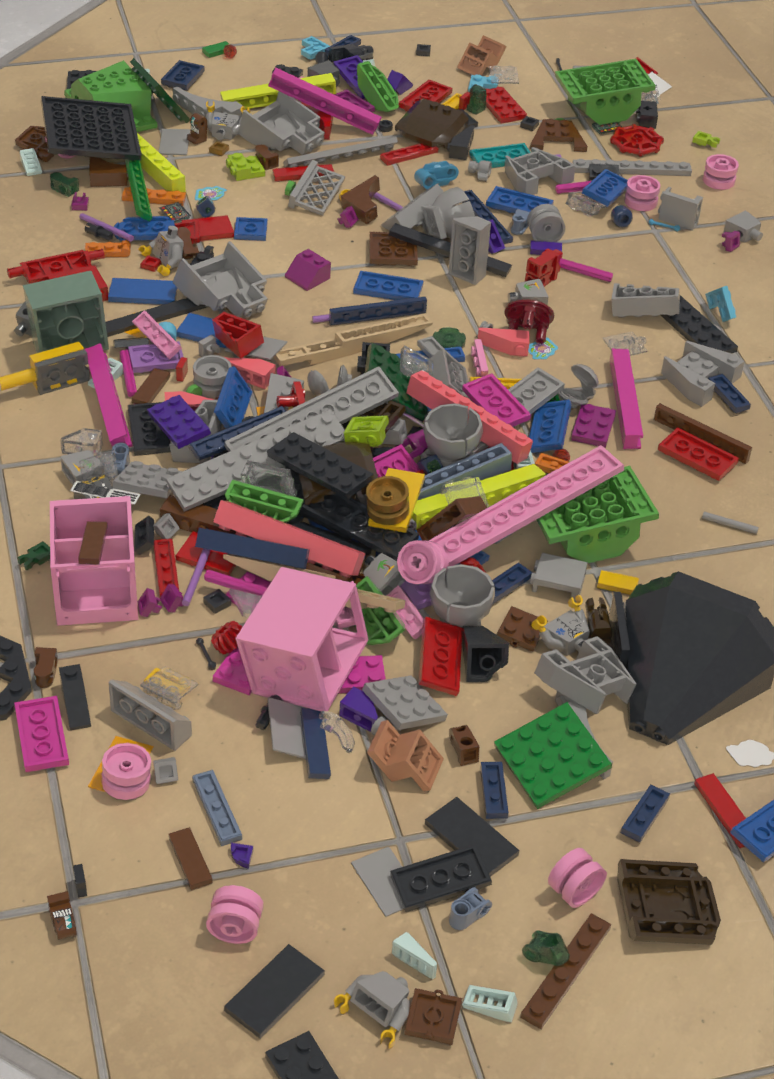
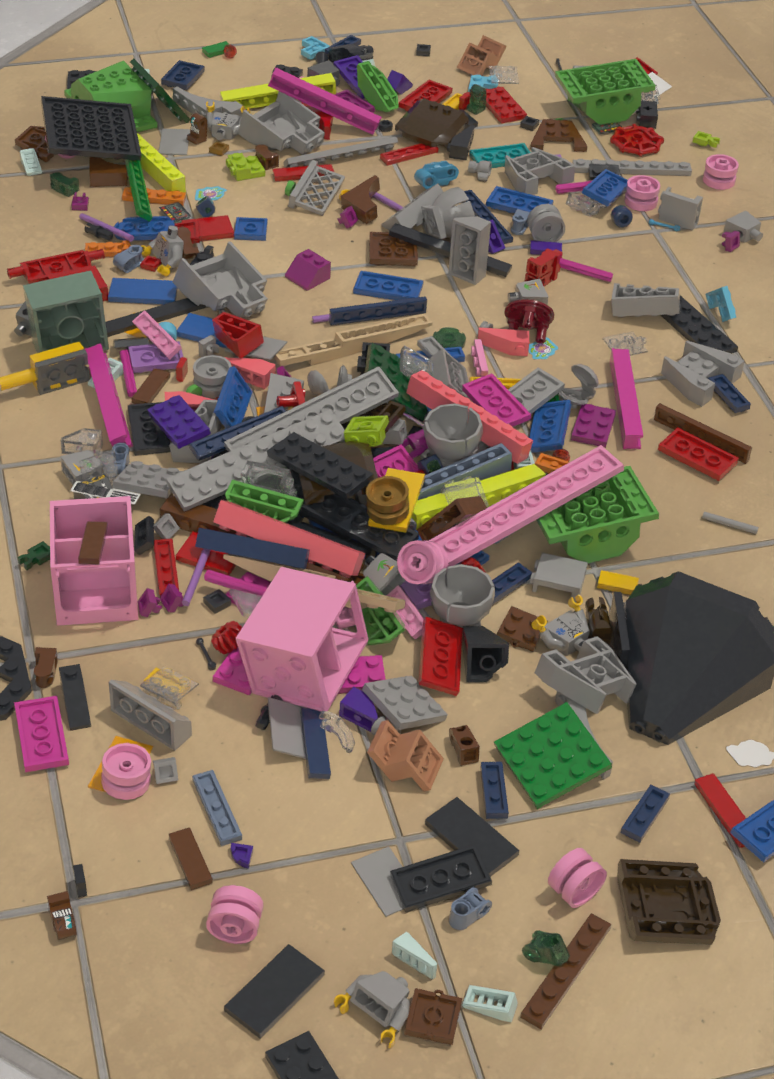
none -> sand blue piece [113,245,144,273]

